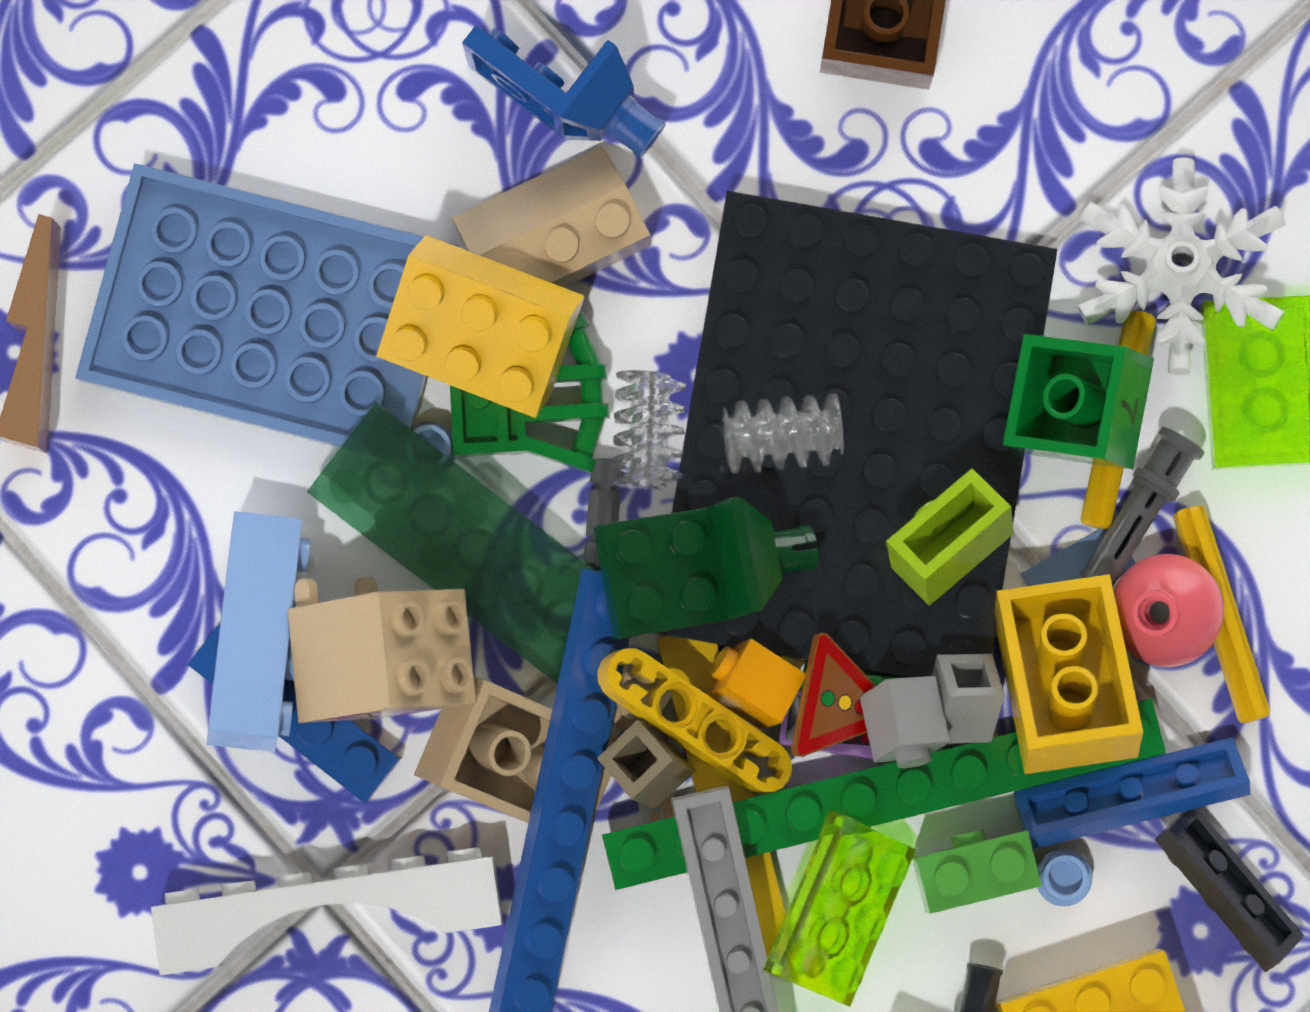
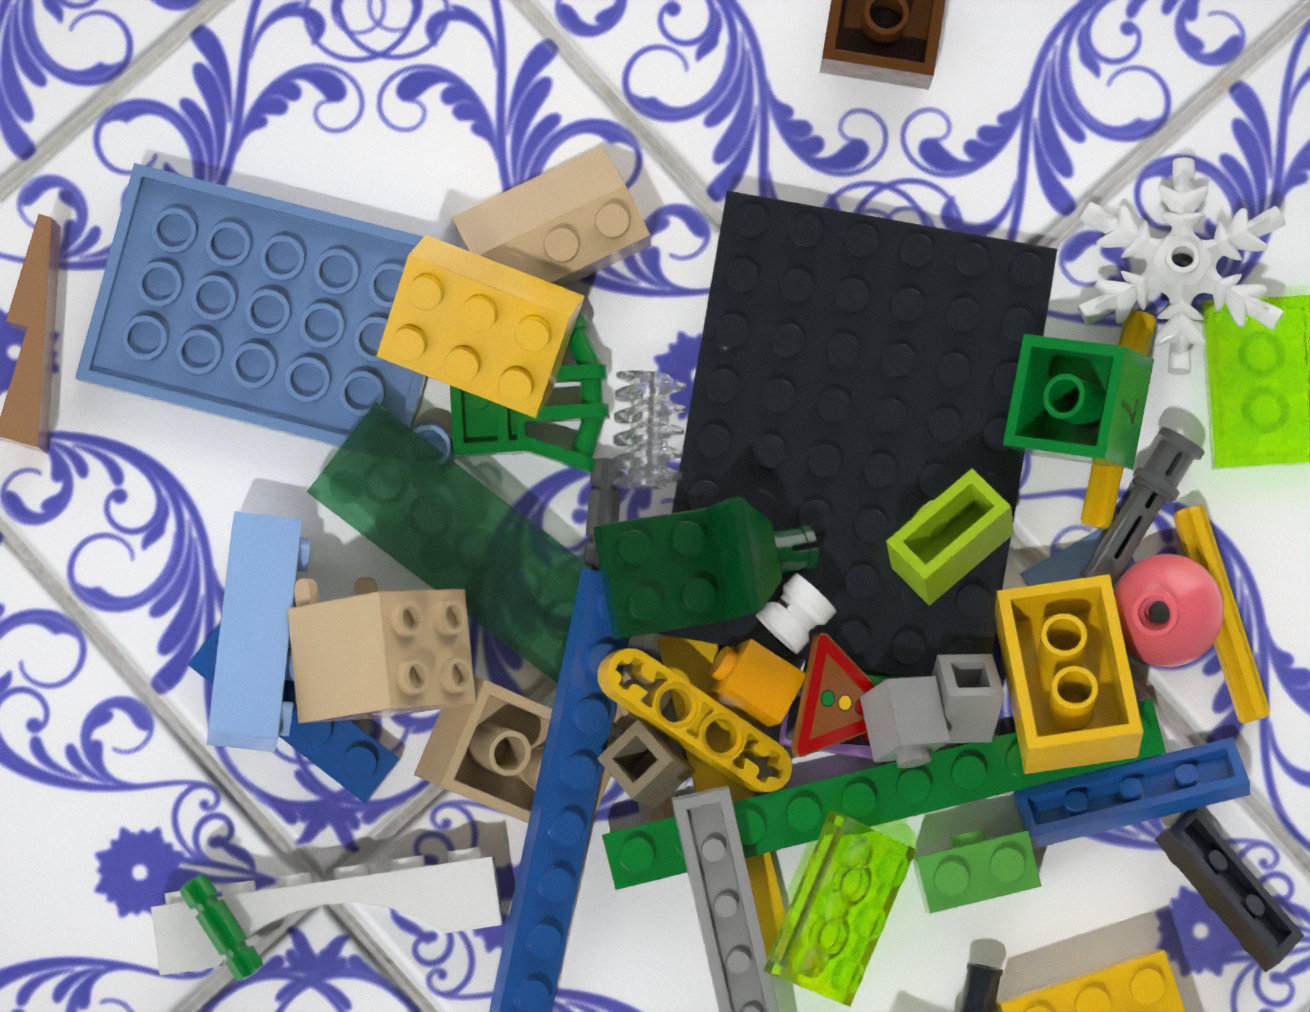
blue plate [462,25,666,158] -> none
clear piece [723,393,844,474] -> none
light blue plate [1037,849,1092,906] -> none
none -> green axle [180,874,263,981]
none -> white wheel [756,573,837,654]

